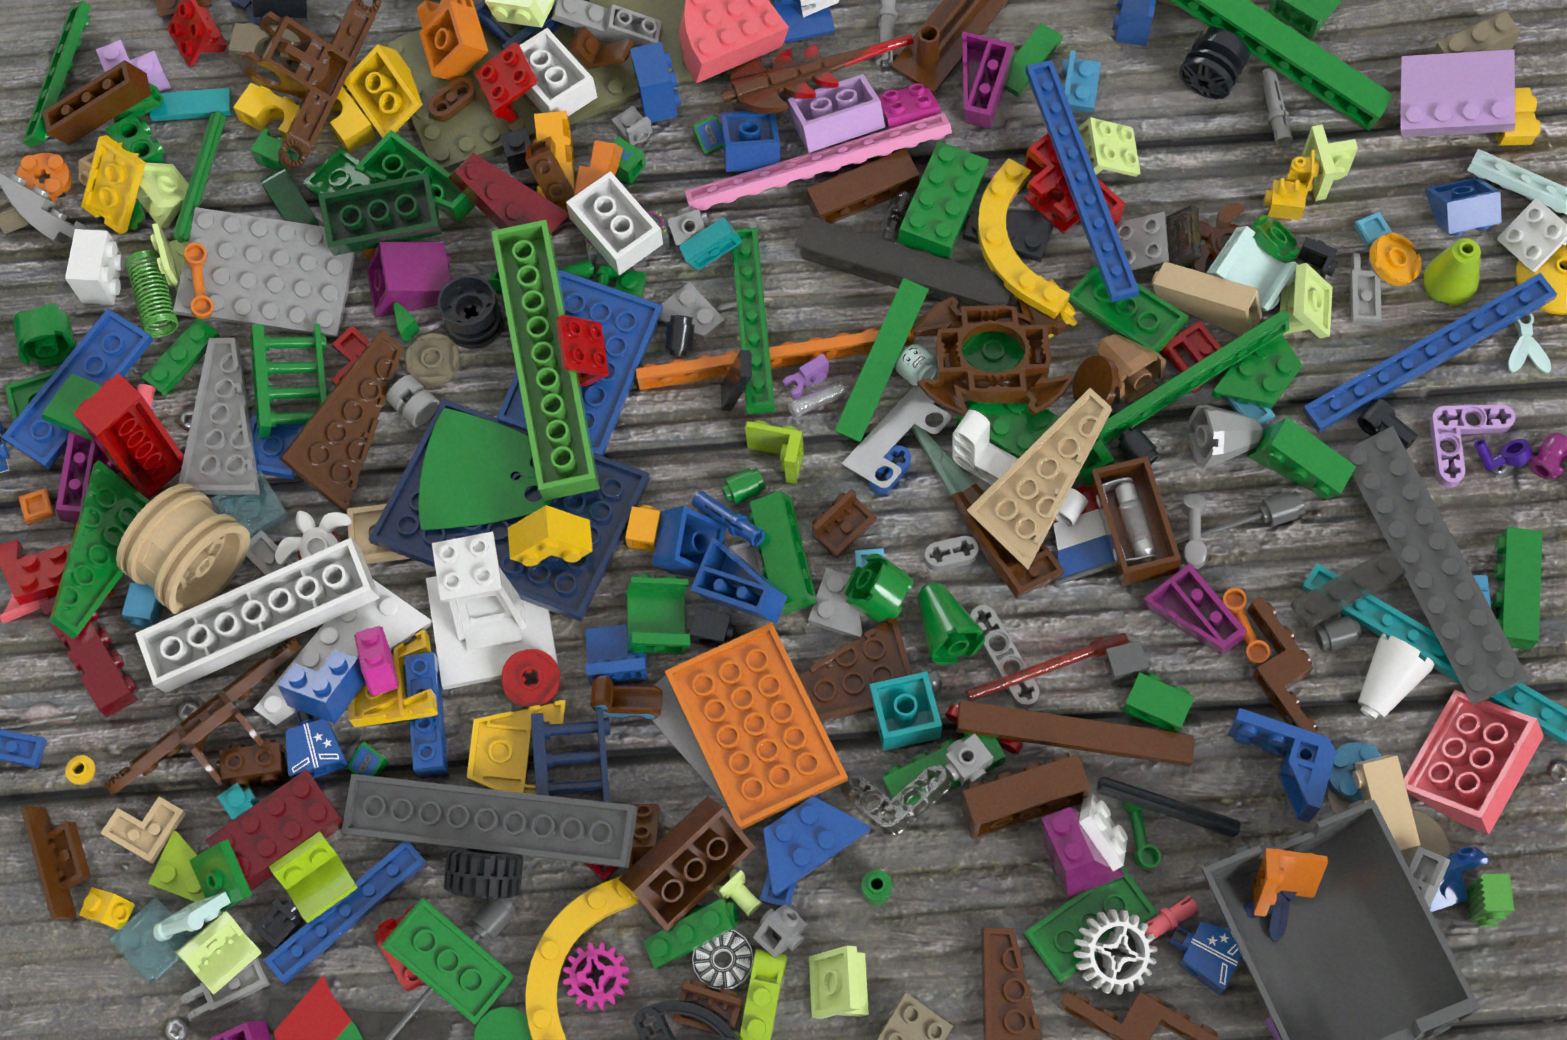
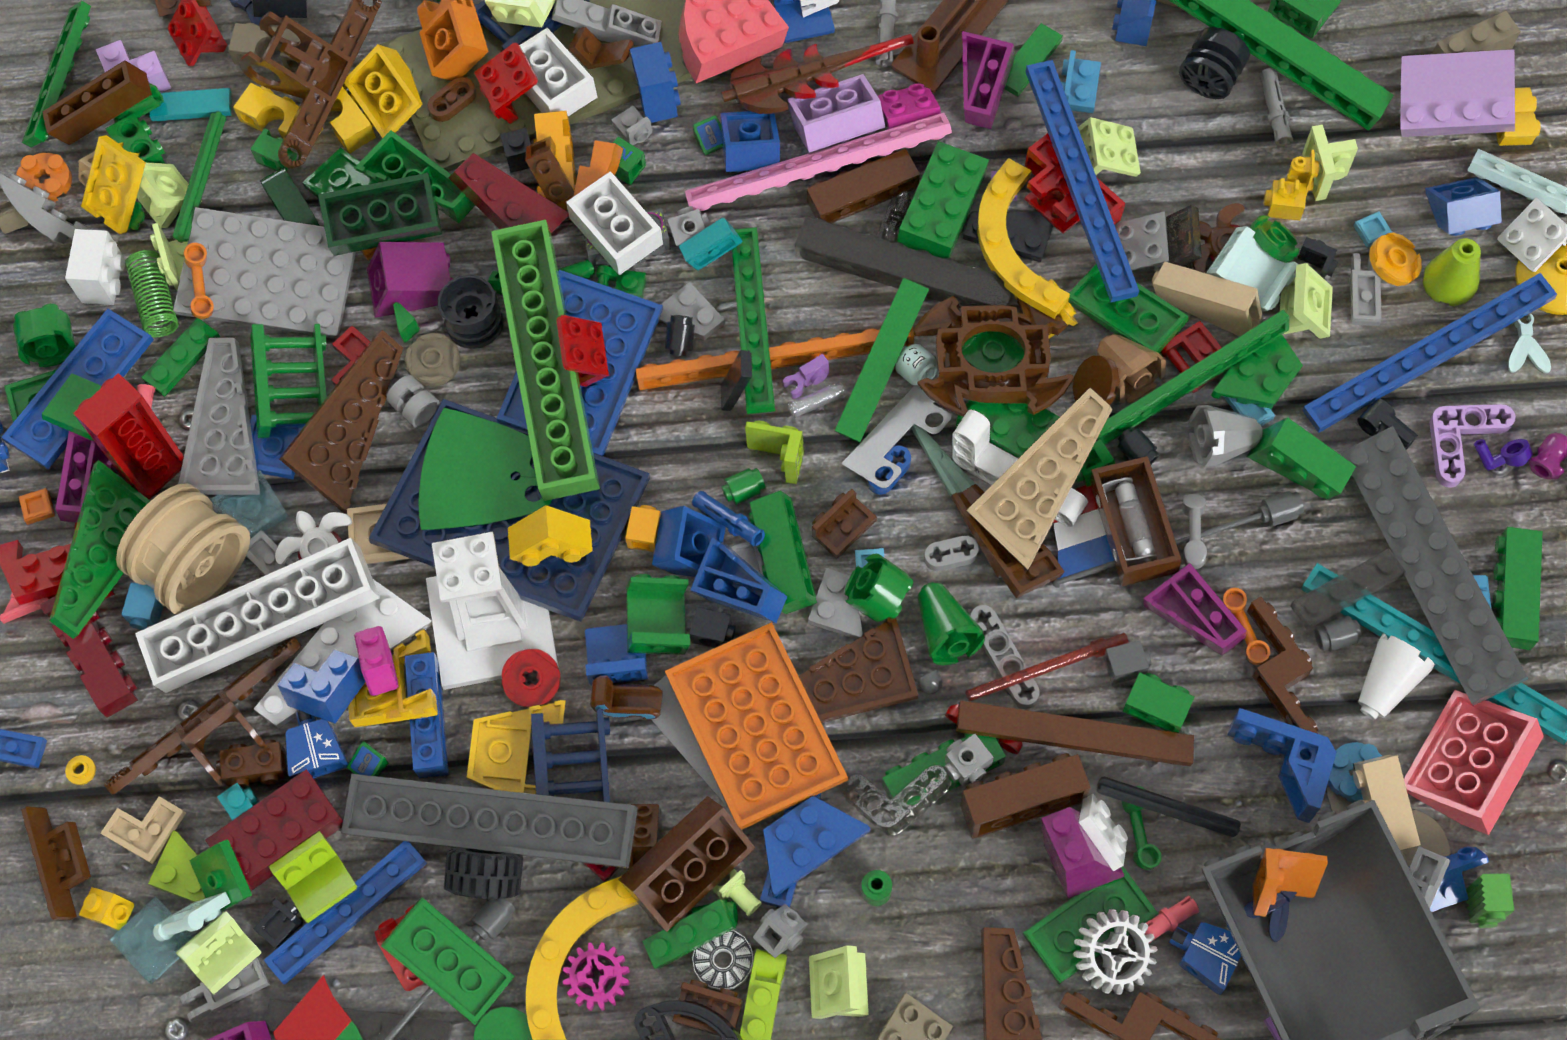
teal slope [869,671,942,751] -> none

